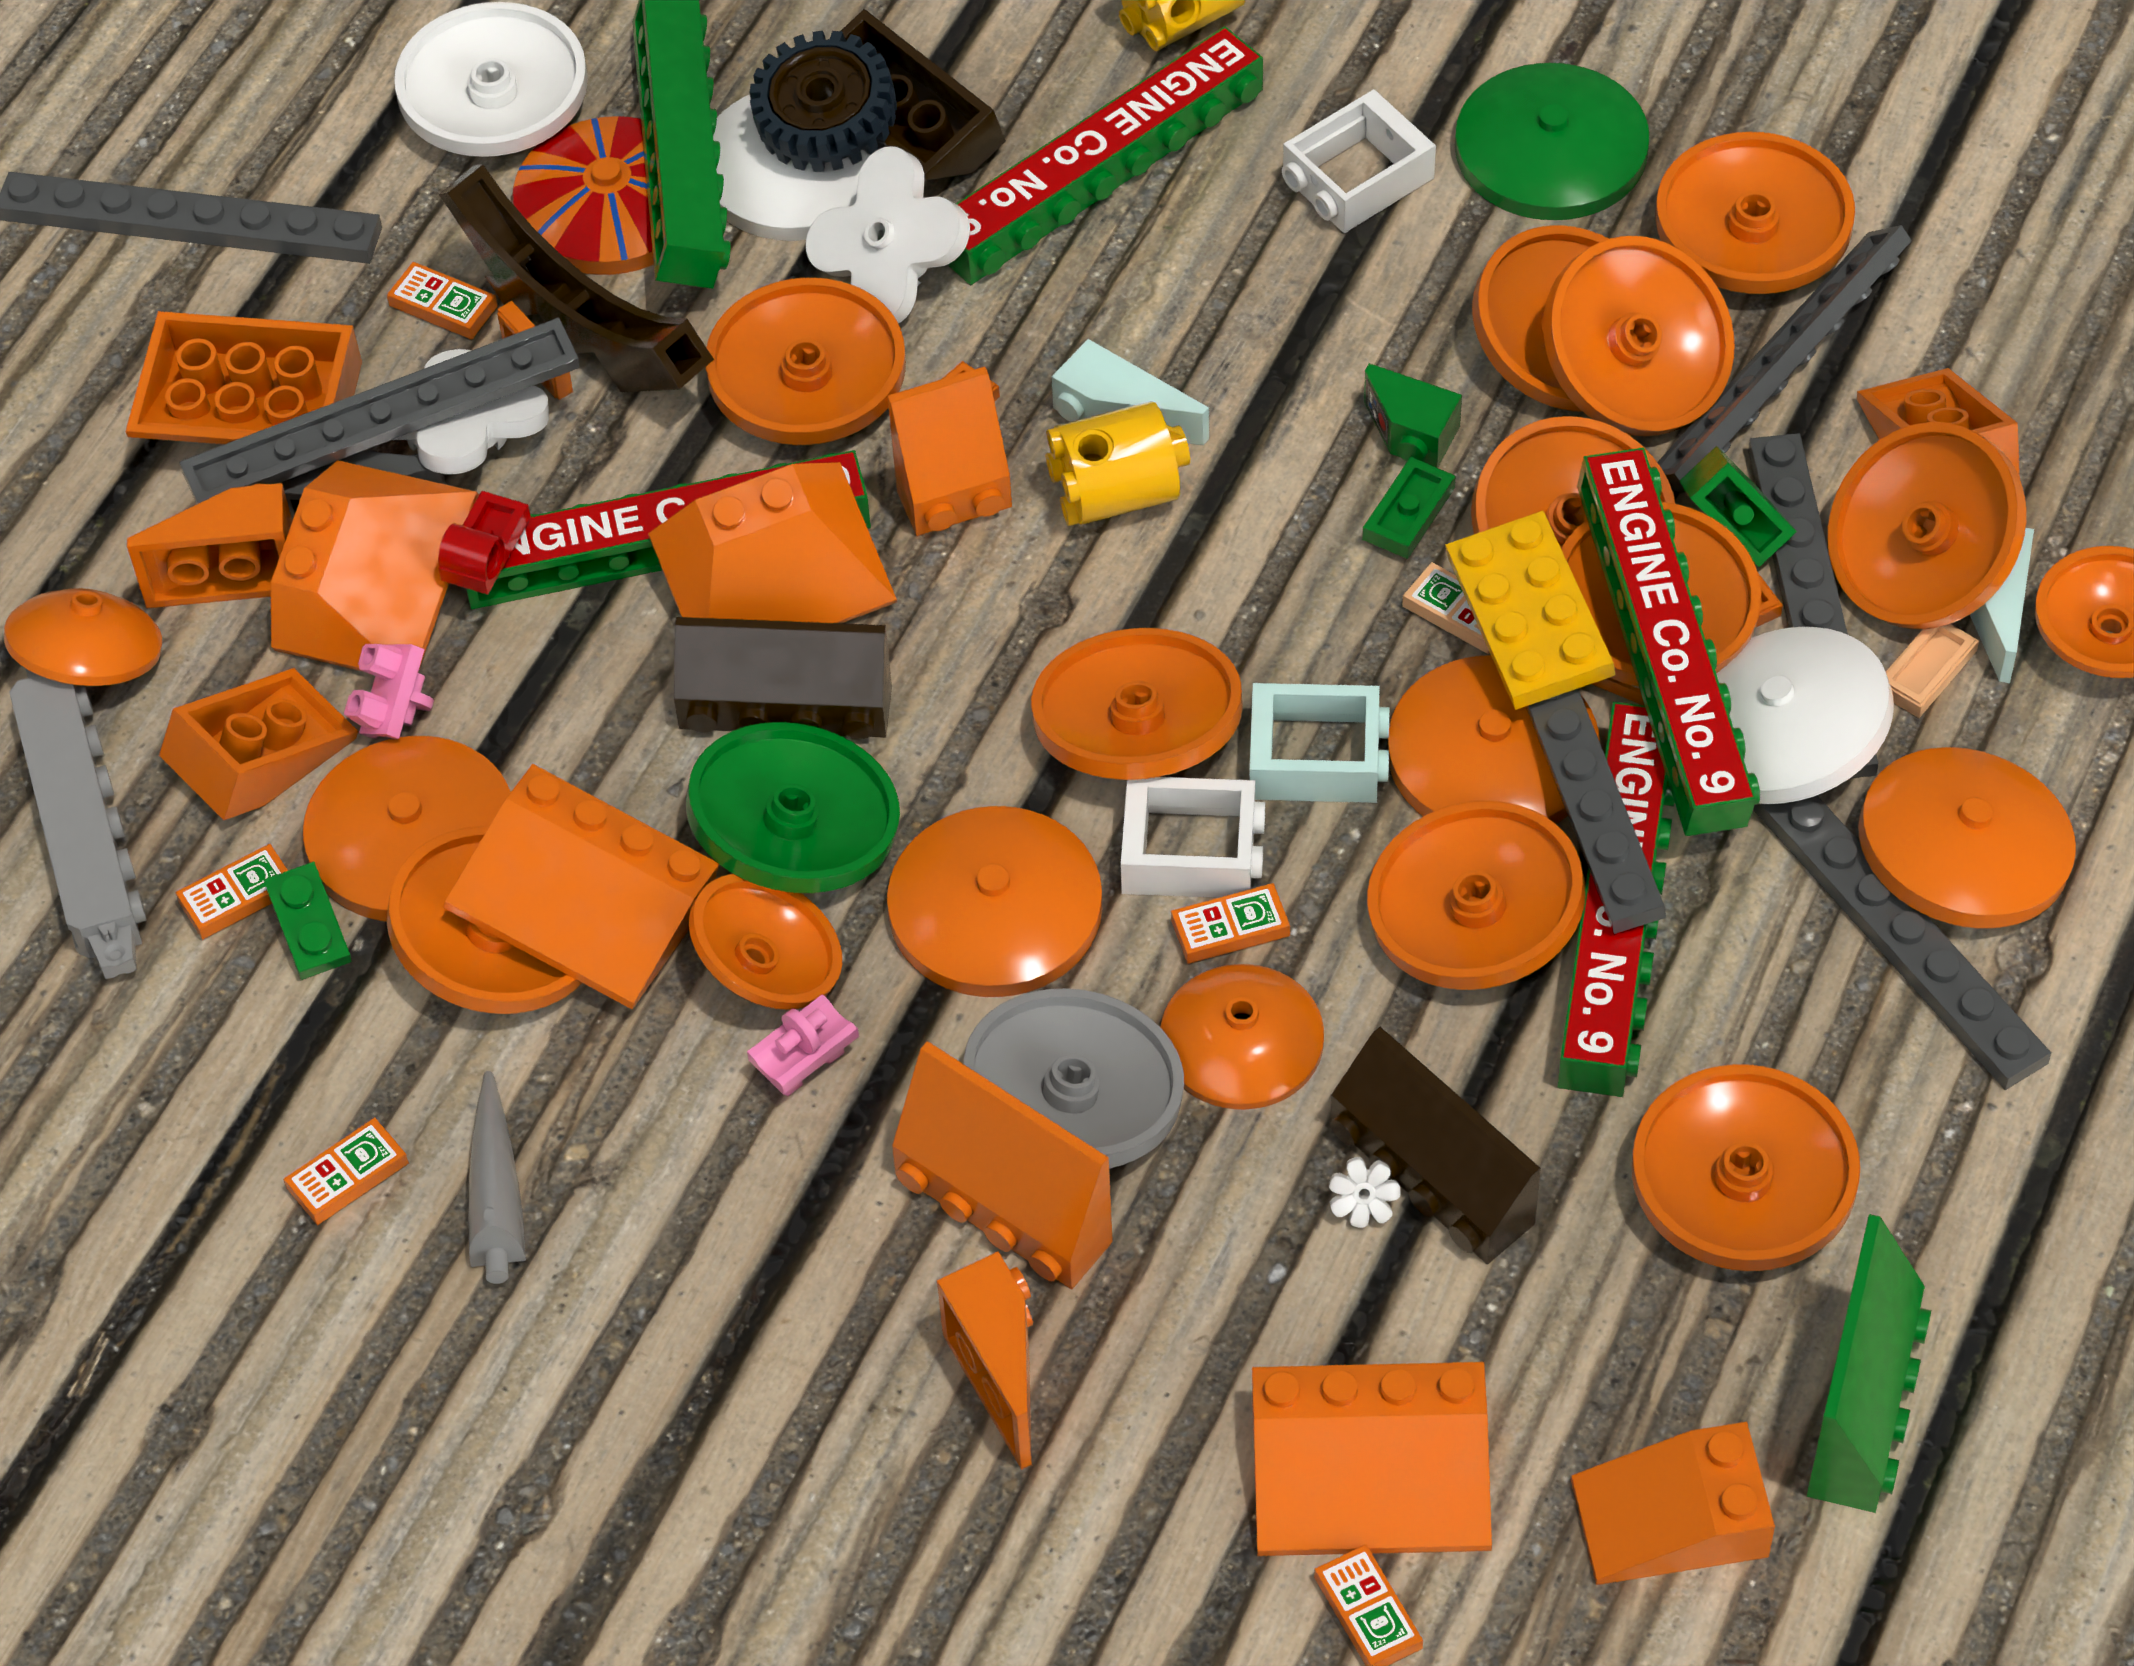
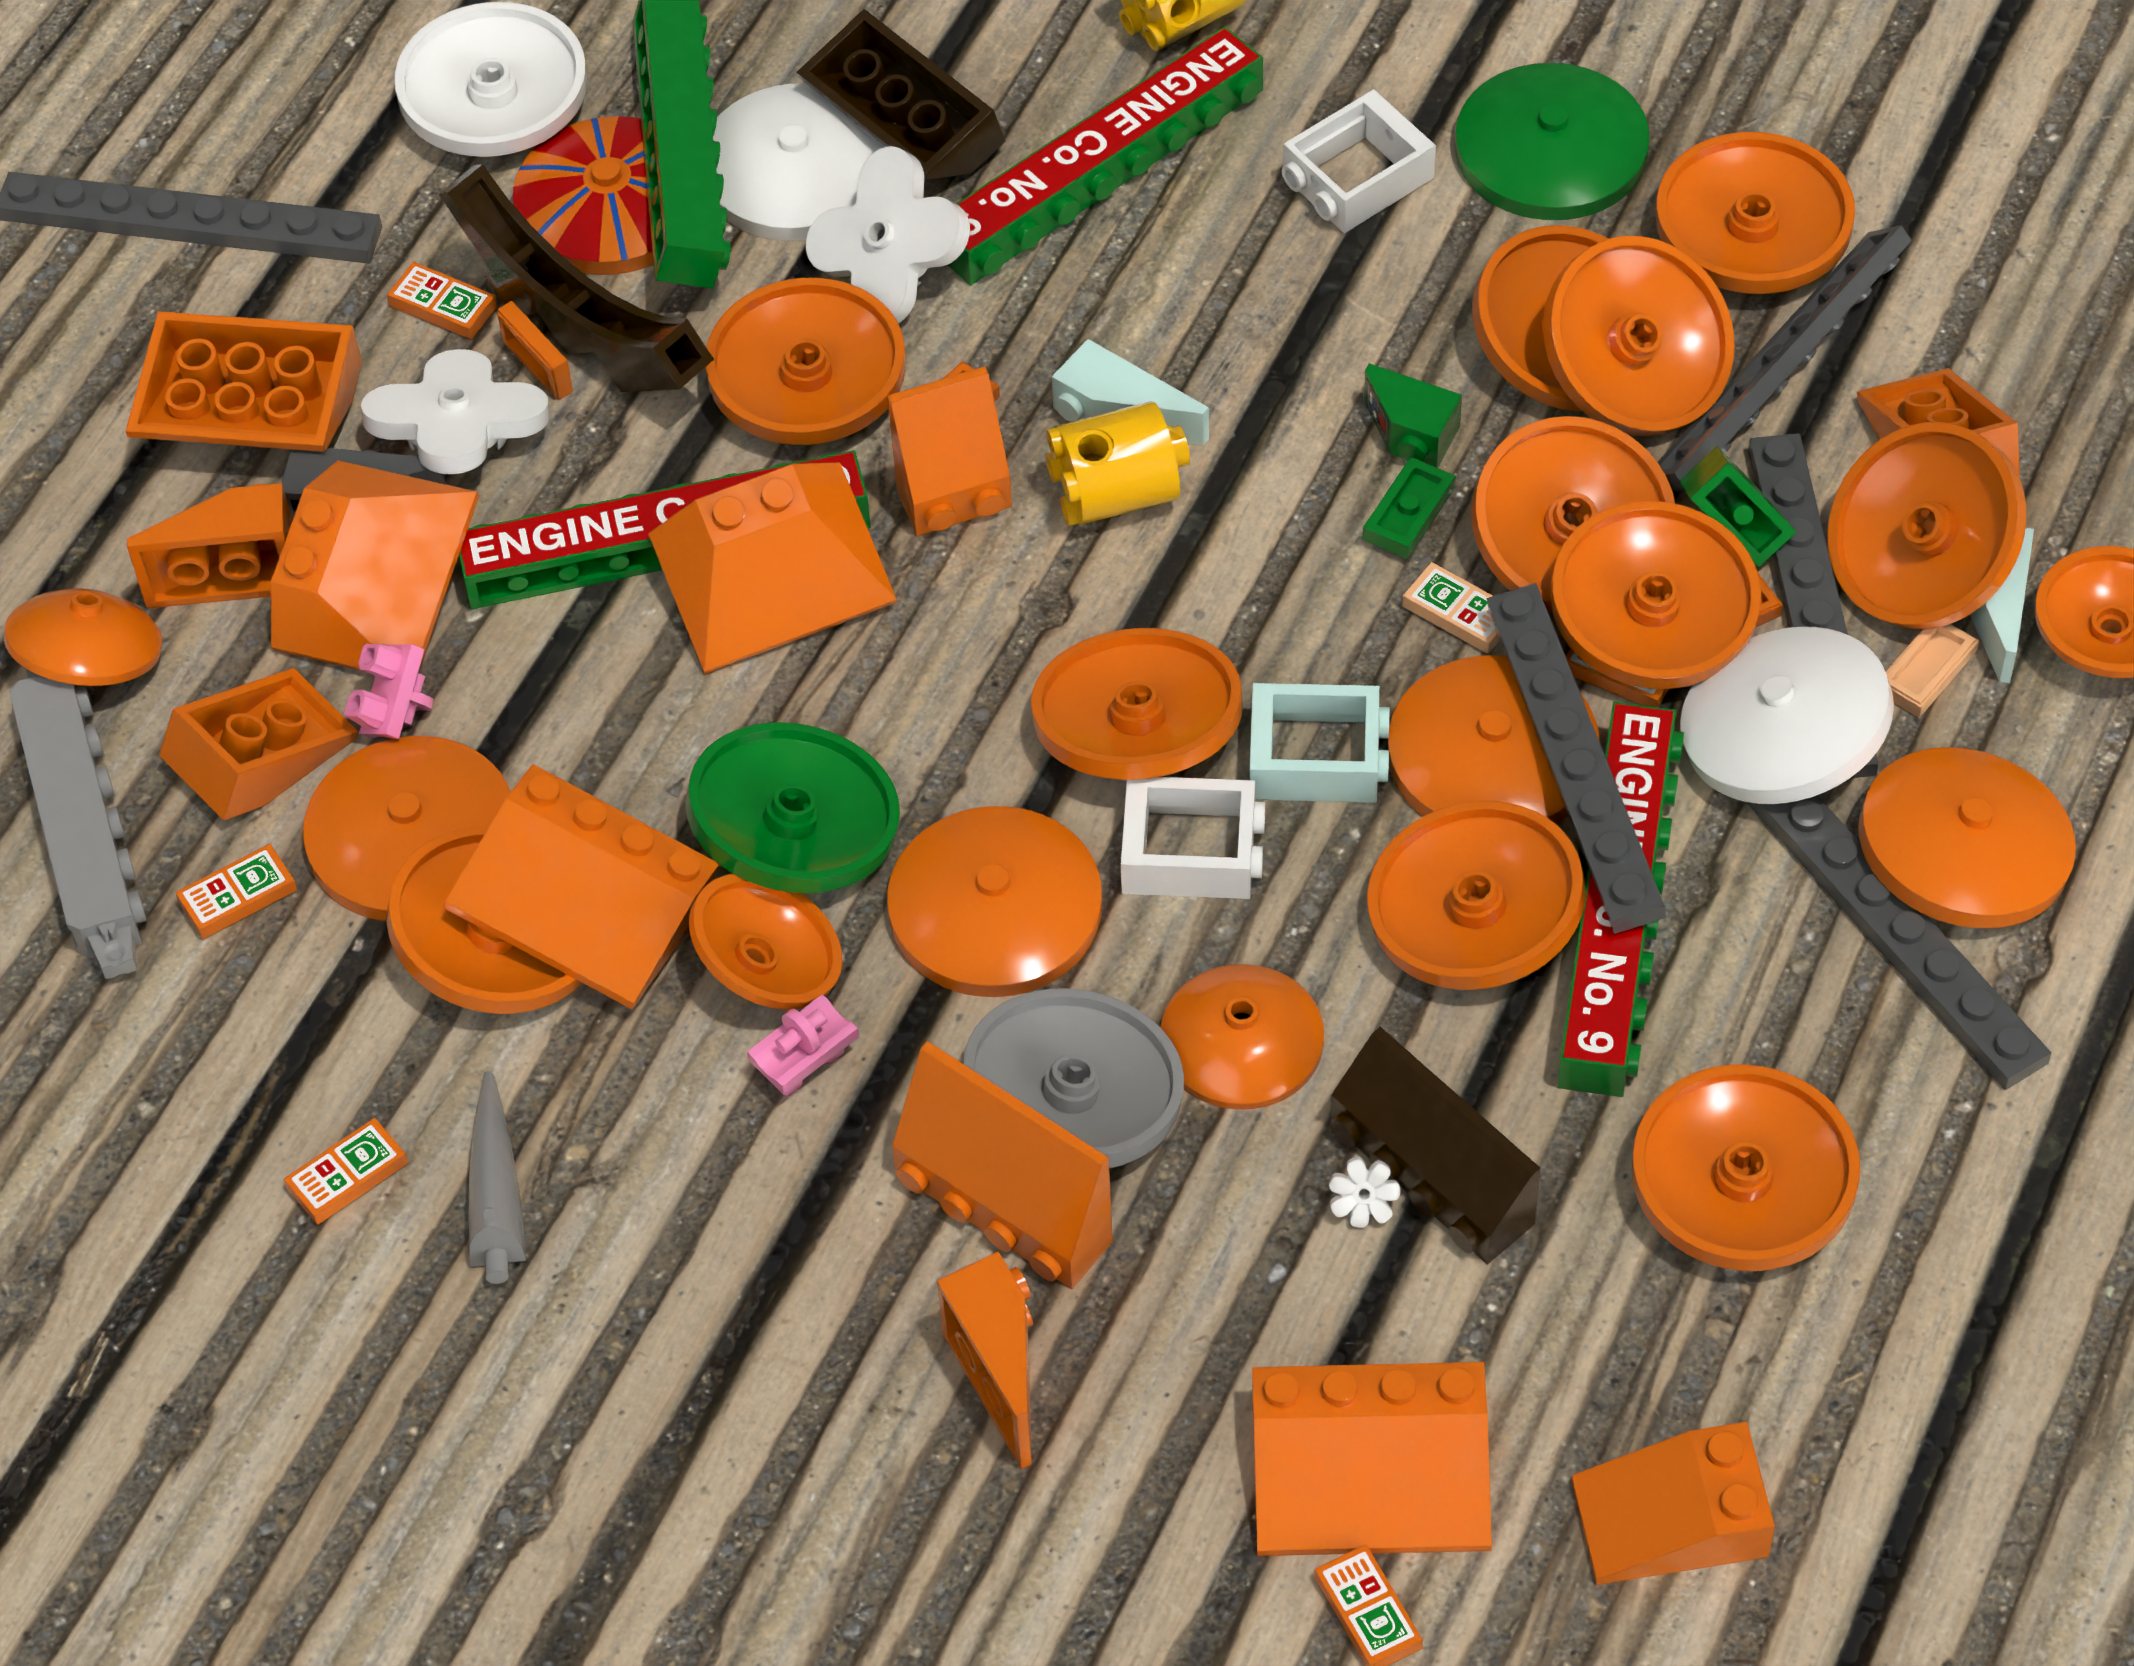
dark grey plate [179,318,579,505] -> none
green plate [263,862,352,980] -> none
red plate [438,491,531,595] -> none
dark brown slope [674,617,892,739] -> none
wheel [749,30,897,172] -> none
tile [1171,883,1290,964] -> none
yellow plate [1445,511,1616,710] -> none
brick [1577,448,1760,836] -> none
green slope [1806,1214,1932,1513] -> none

